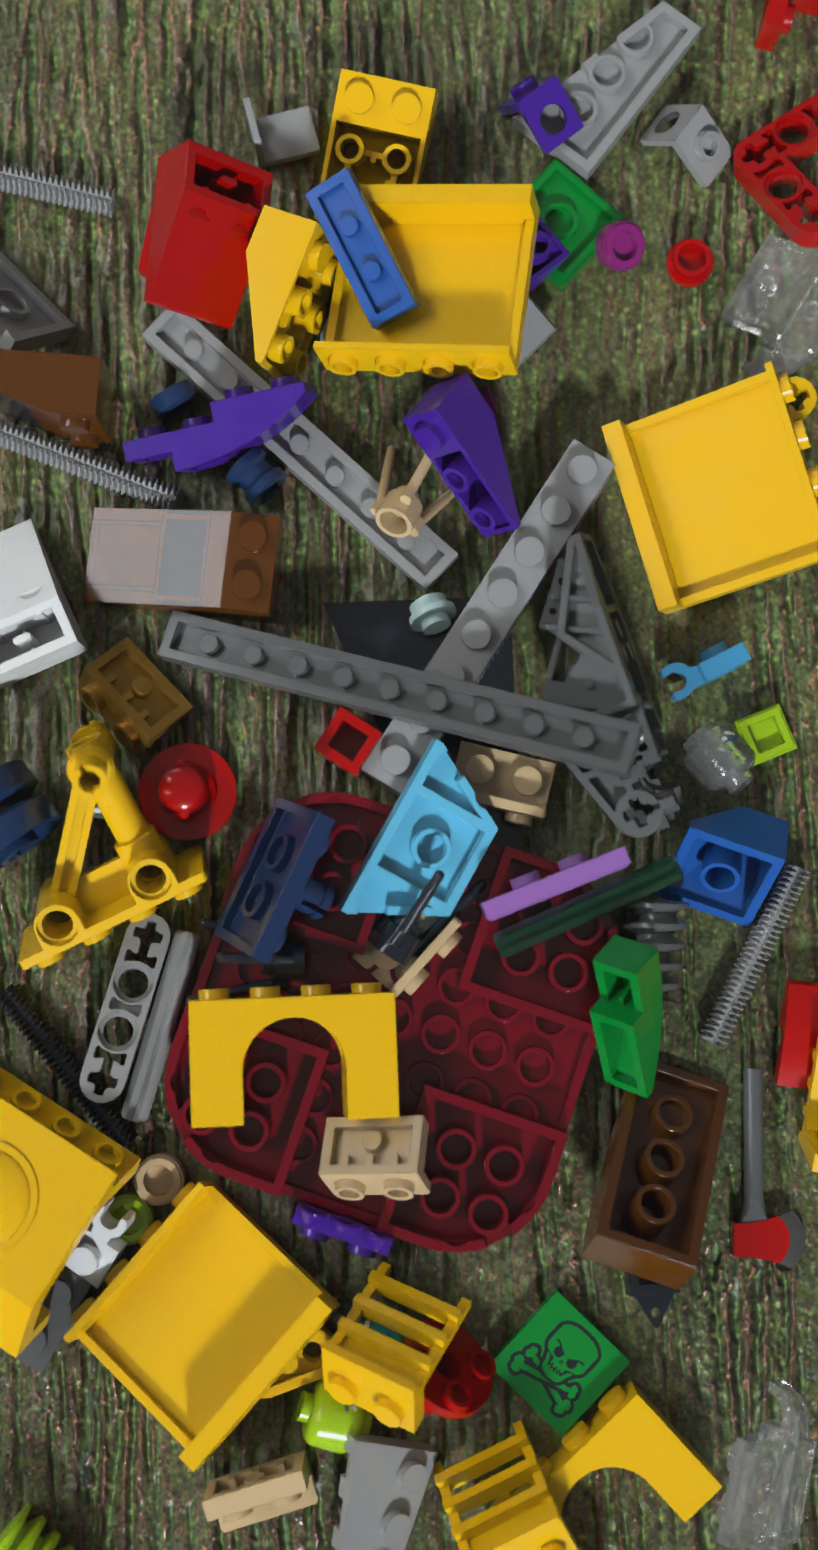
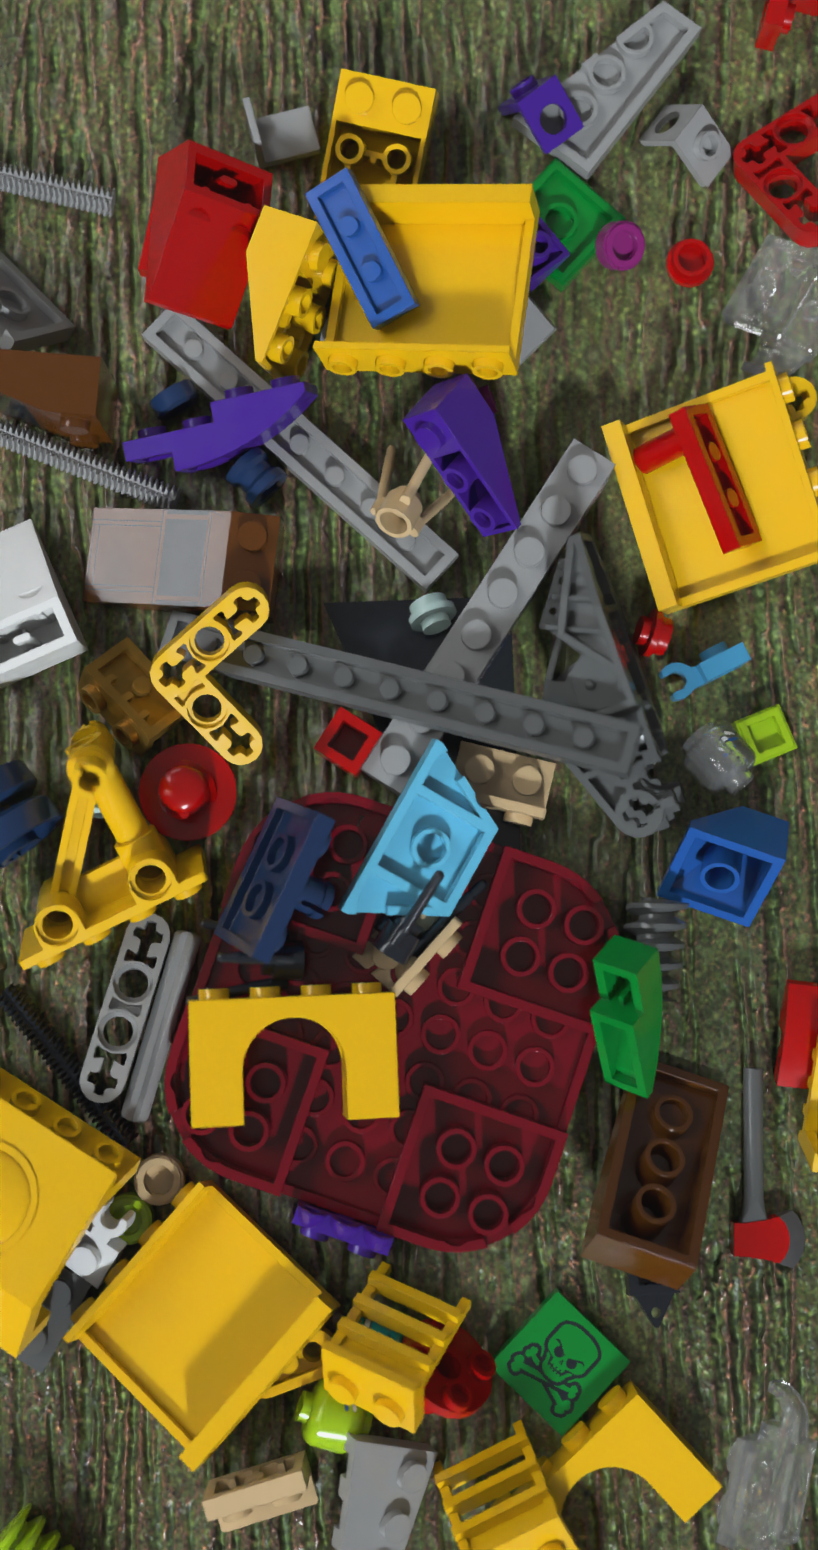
tan bracket [318,1115,431,1201] -> none
medium lavender plate [479,846,631,921] -> none
clear green axle [493,856,683,958] -> none
light grey axle [698,862,810,1049] -> none
none -> yellow beam [150,581,269,765]
none -> red piece [633,403,762,554]
none -> red plate [633,609,673,657]

